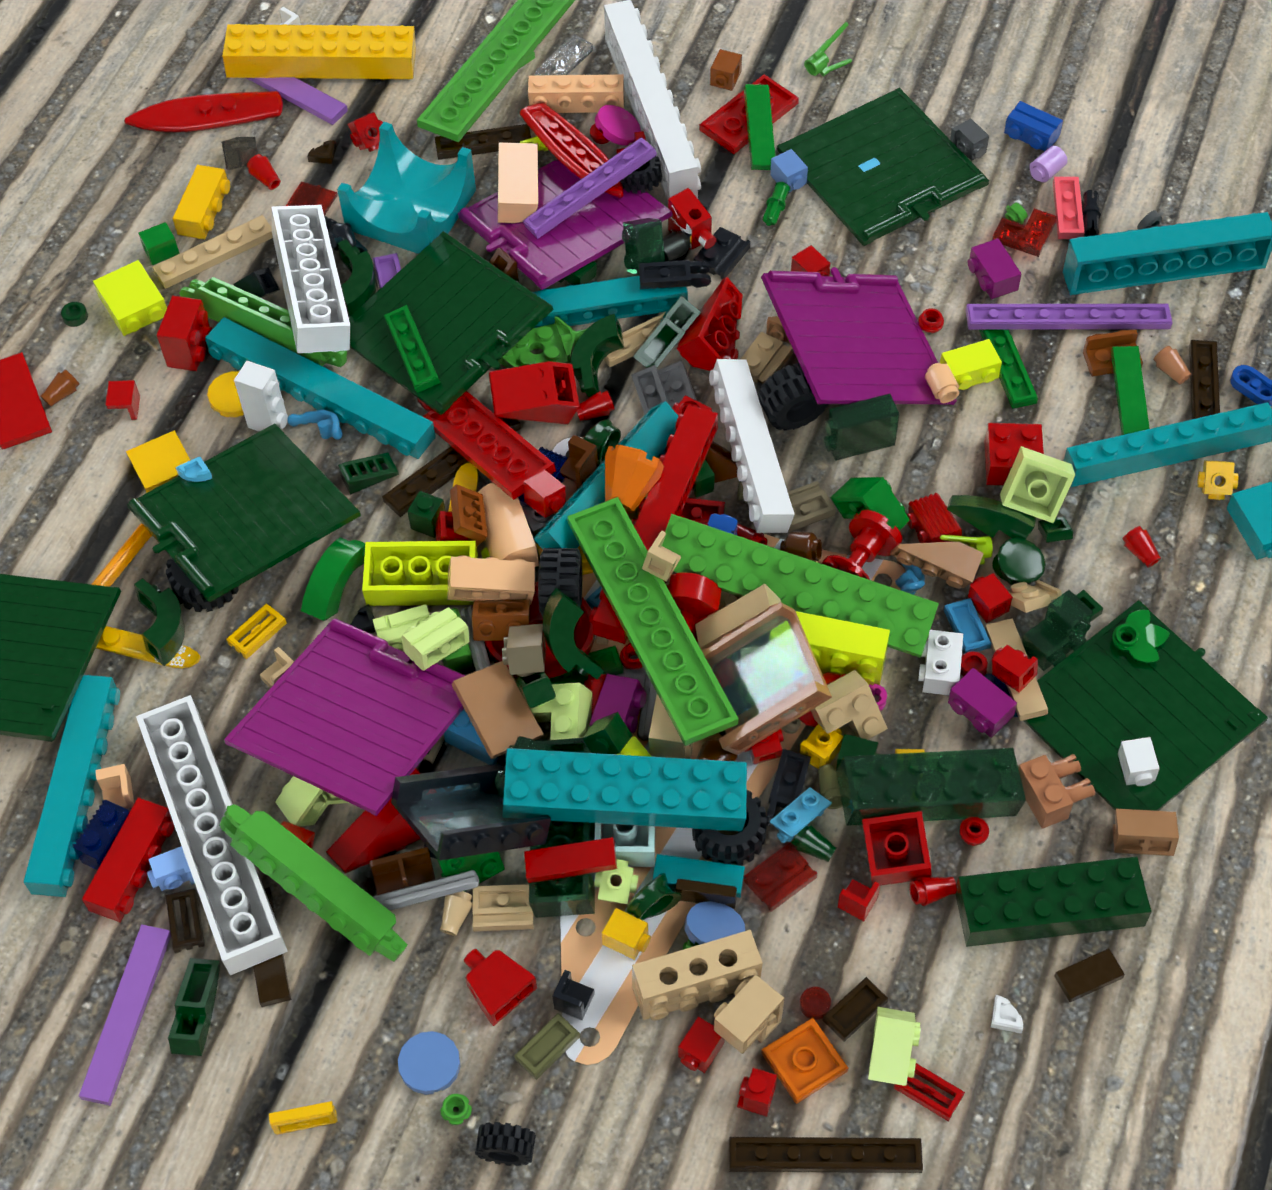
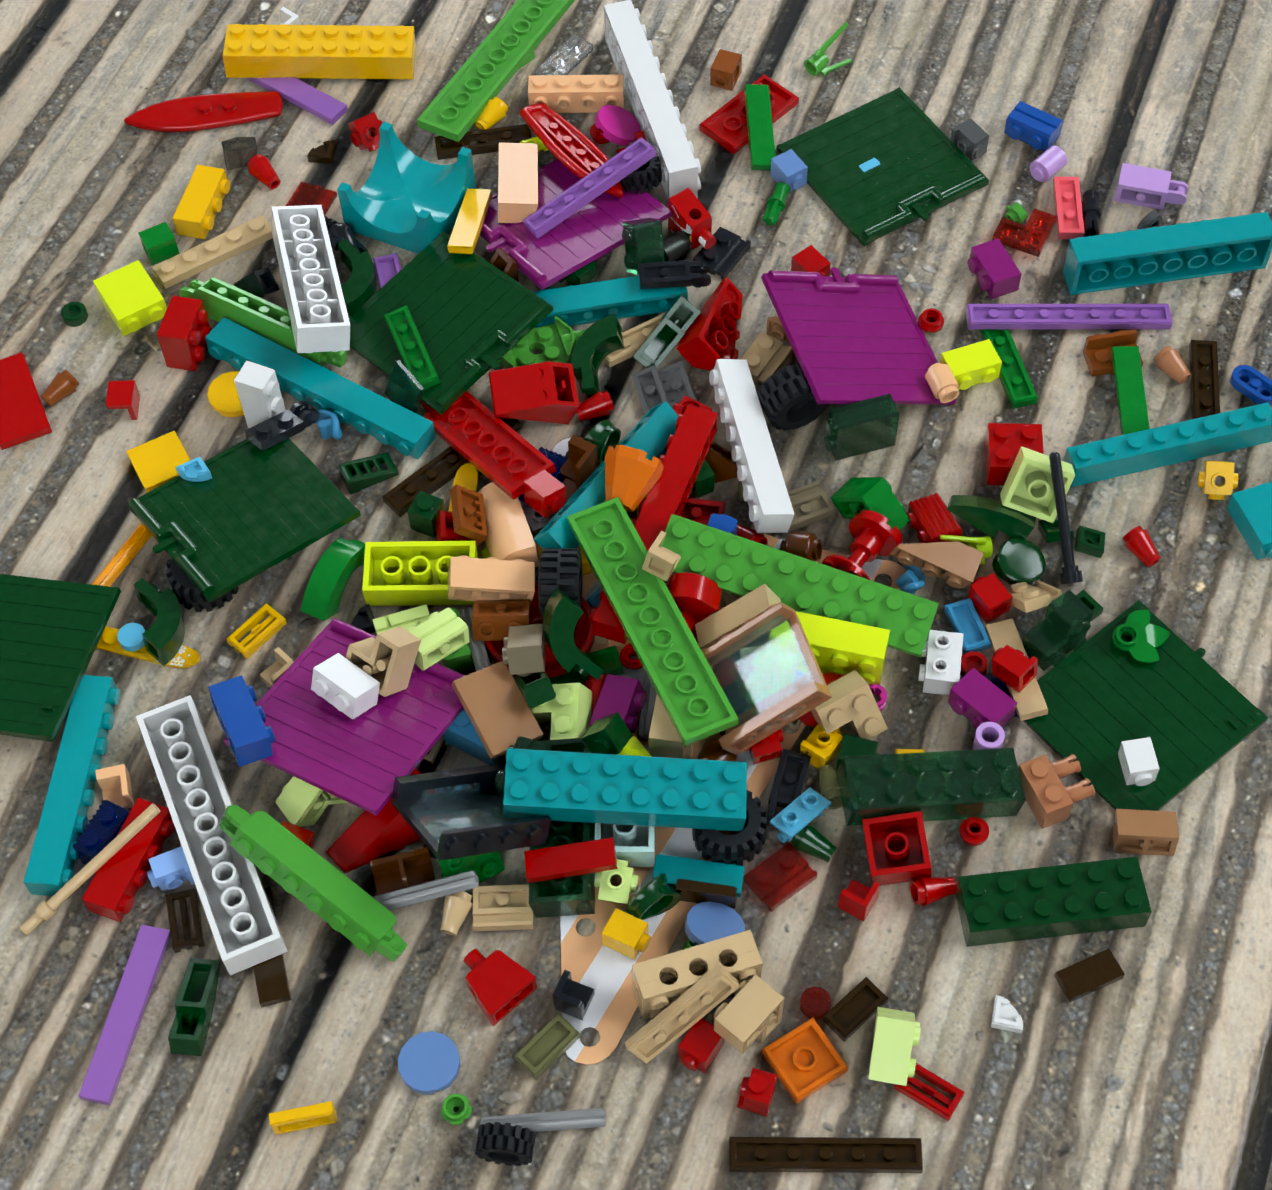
none -> tan bar [20,803,161,935]
none -> medium azure tile [117,623,145,652]
none -> blue brick [208,675,275,767]
none -> black hinge [245,400,320,451]
none -> white brick [311,653,380,720]
none -> tan brick [346,626,421,697]
none -> clear green piece [384,360,424,413]
none -> yellow tile [447,188,492,254]
none -> yellow cone [475,97,508,130]
none -> light grey axle [480,1108,606,1132]
none -> tan tile [624,964,740,1064]
none -> lavender brick [972,722,1005,764]
none -> black piece [1049,451,1083,584]
none -> dark green tile [1075,525,1105,558]
none -> lavender brick [1114,163,1189,210]

